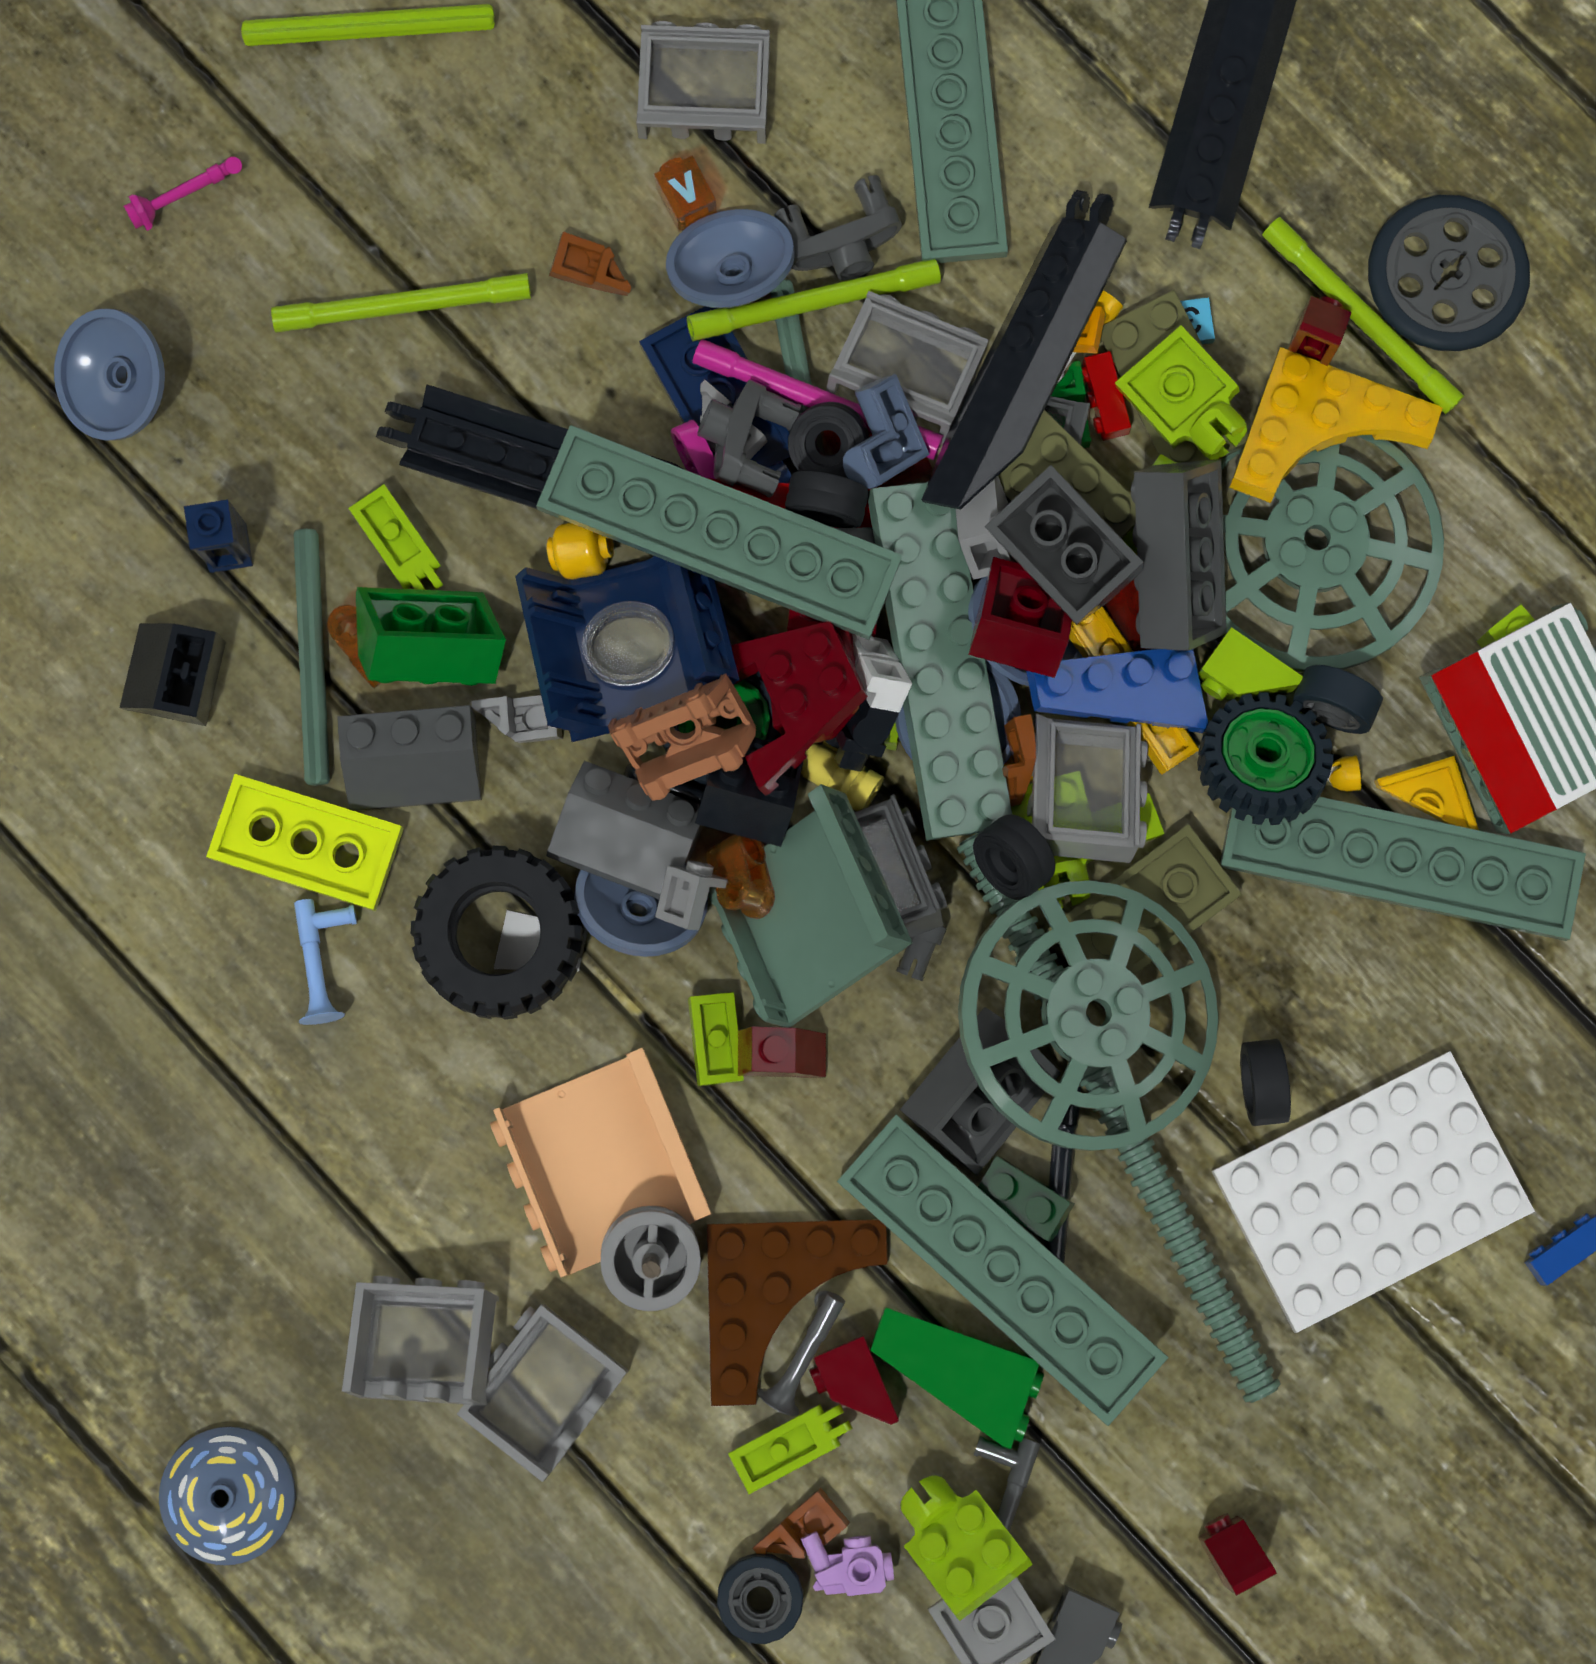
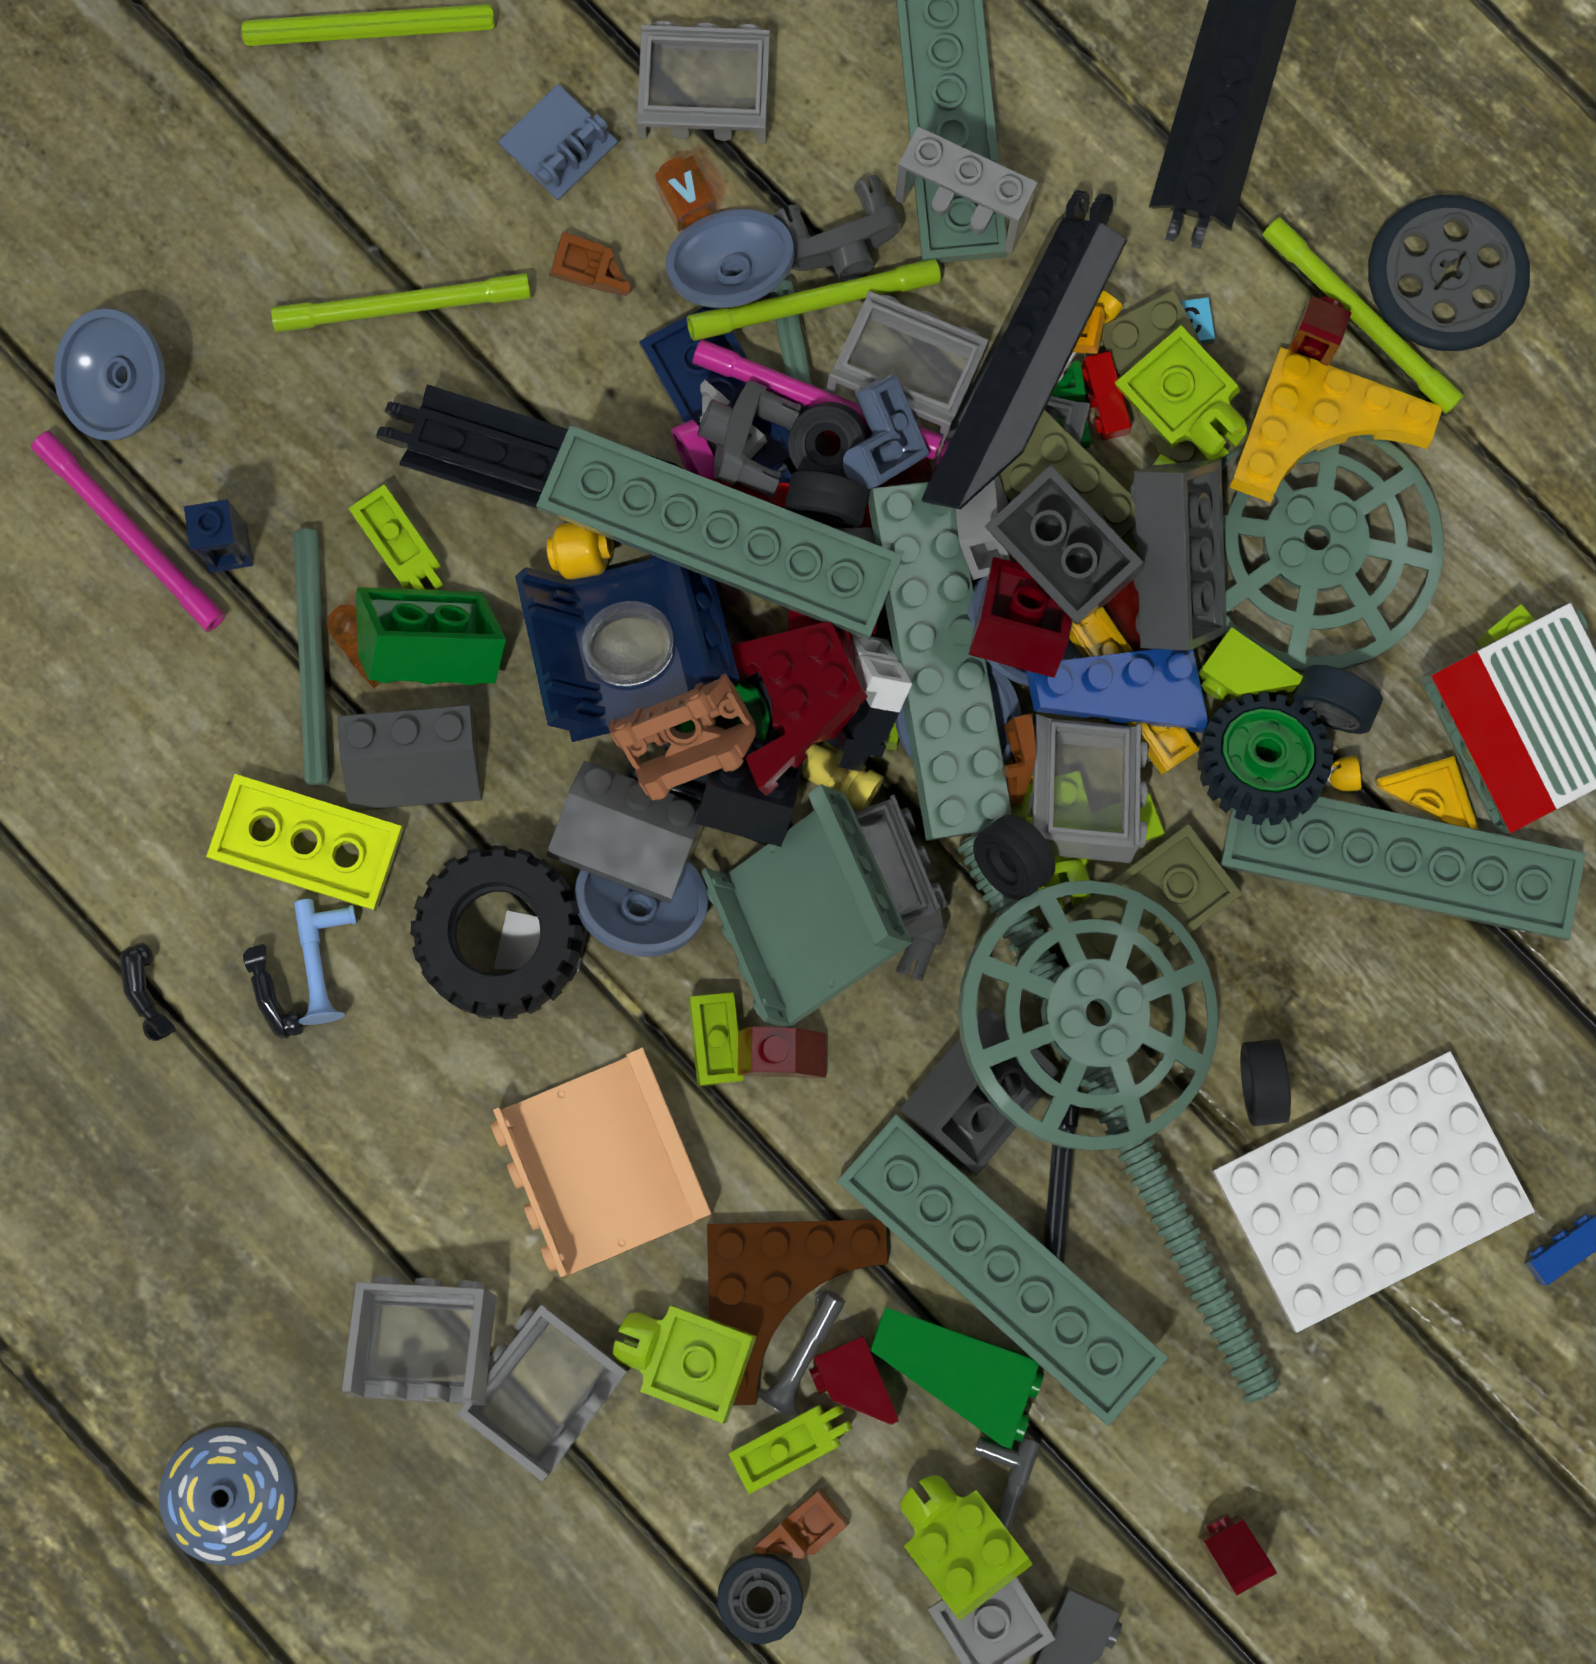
black slope [119,623,226,726] -> none
dark pink piece [124,156,242,231] -> none
light grey slope [471,695,563,743] -> none
light grey wheel [601,1206,701,1311] -> none
light grey bracket [655,860,728,930] -> none
clear orange piece [706,834,775,919] -> none
lavender piece [801,1531,894,1596] -> none
dark green plate [978,1156,1075,1242] -> none
none -> dark pink piece [31,431,226,632]
none -> black arm [120,942,176,1041]
none -> black arm [243,944,303,1039]
none -> sand blue hinge [498,84,618,201]
none -> lime plate [613,1305,757,1424]
none -> light grey window [895,127,1038,255]

